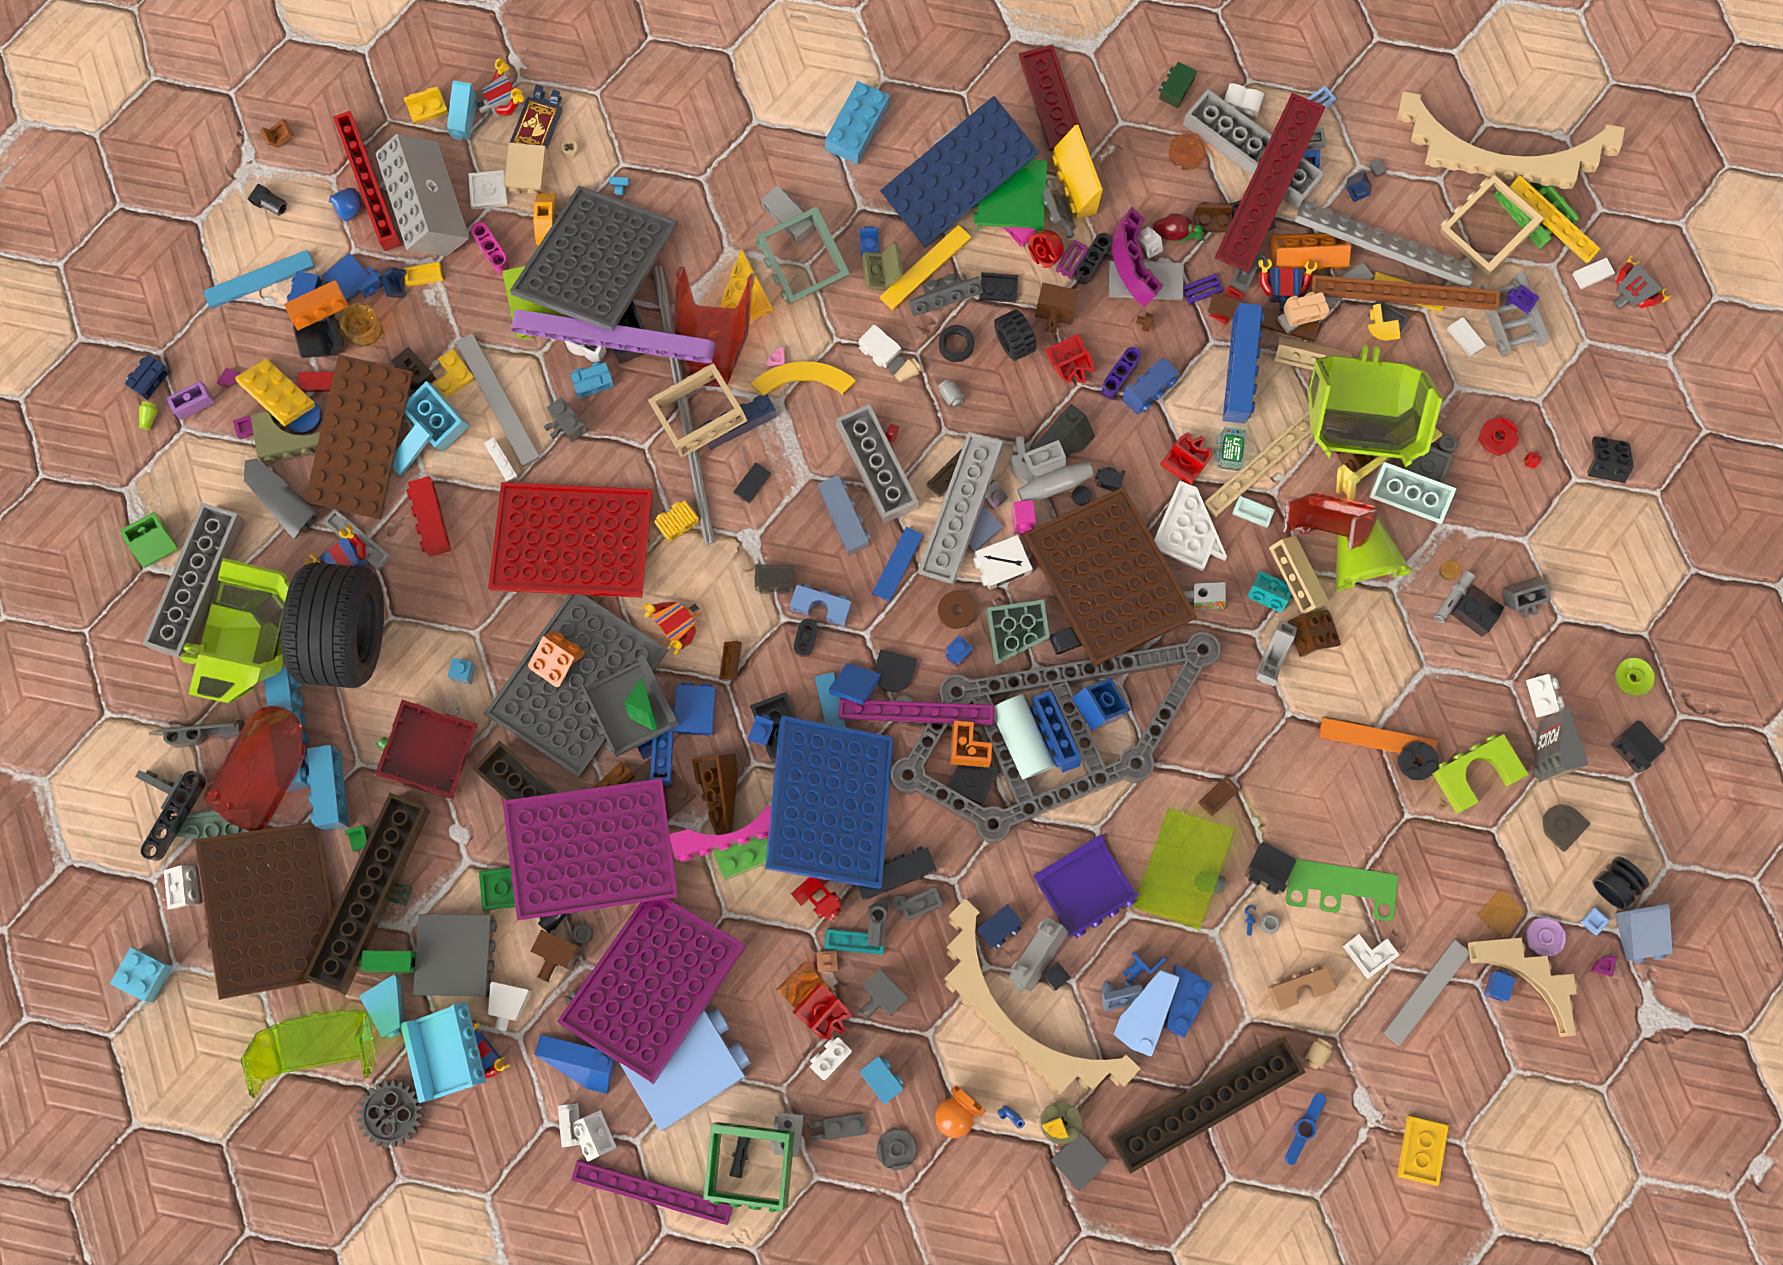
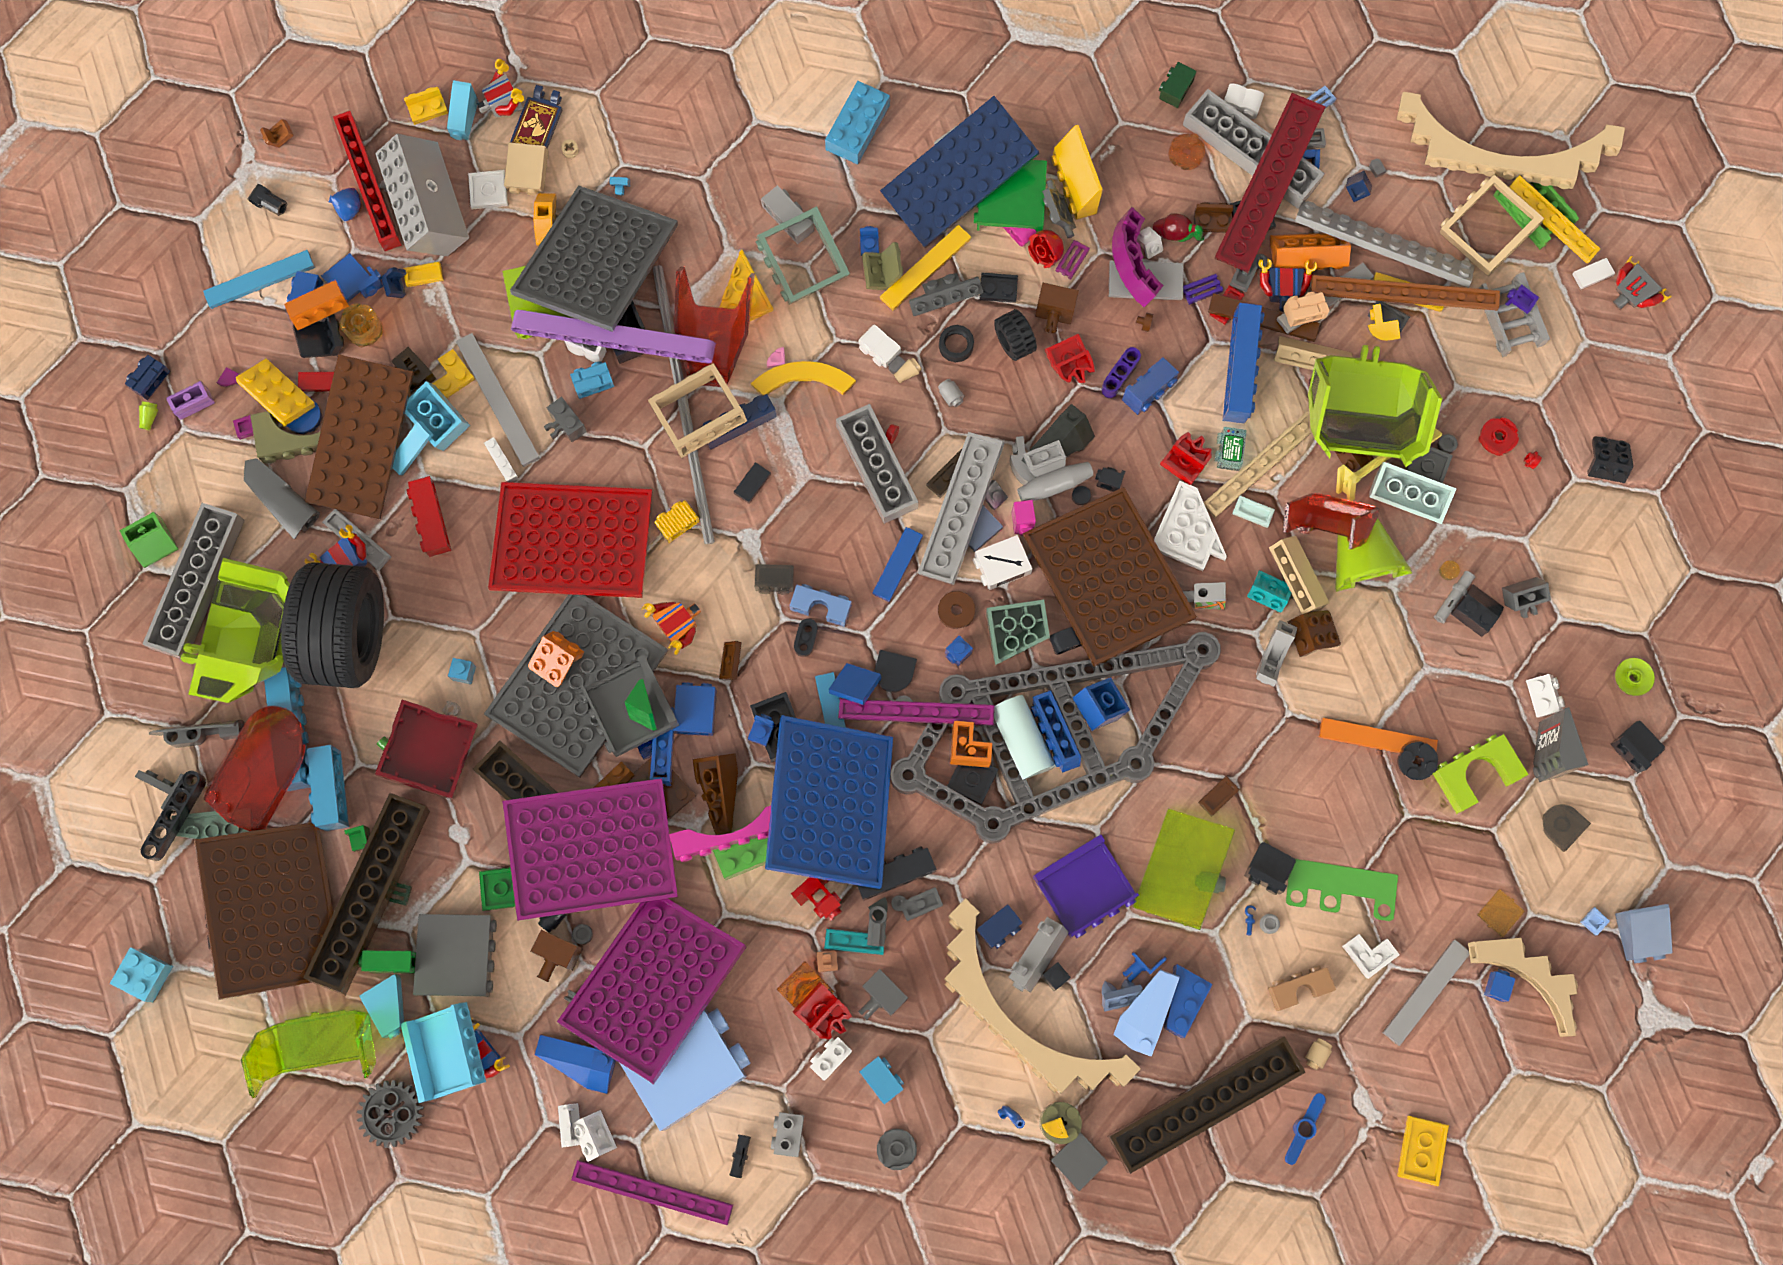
white bracket [164,865,200,909] -> none
dark pink beam [471,222,510,274] -> none
white torso [488,982,532,1031] -> none
green window [703,1122,795,1212] -> none
dark grey hinge [808,1114,866,1141] -> none
sand blue brick [818,475,871,555] -> none
orange tile [935,1084,986,1138] -> none
dark red plate [1018,44,1085,151] -> none
black beam [1075,233,1112,285] -> none
white tile [1447,317,1486,358] -> none
lavender tile [1525,917,1566,957] -> none
magenta tile [1591,956,1616,977] -> none
black wheel [1592,856,1649,910] -> none

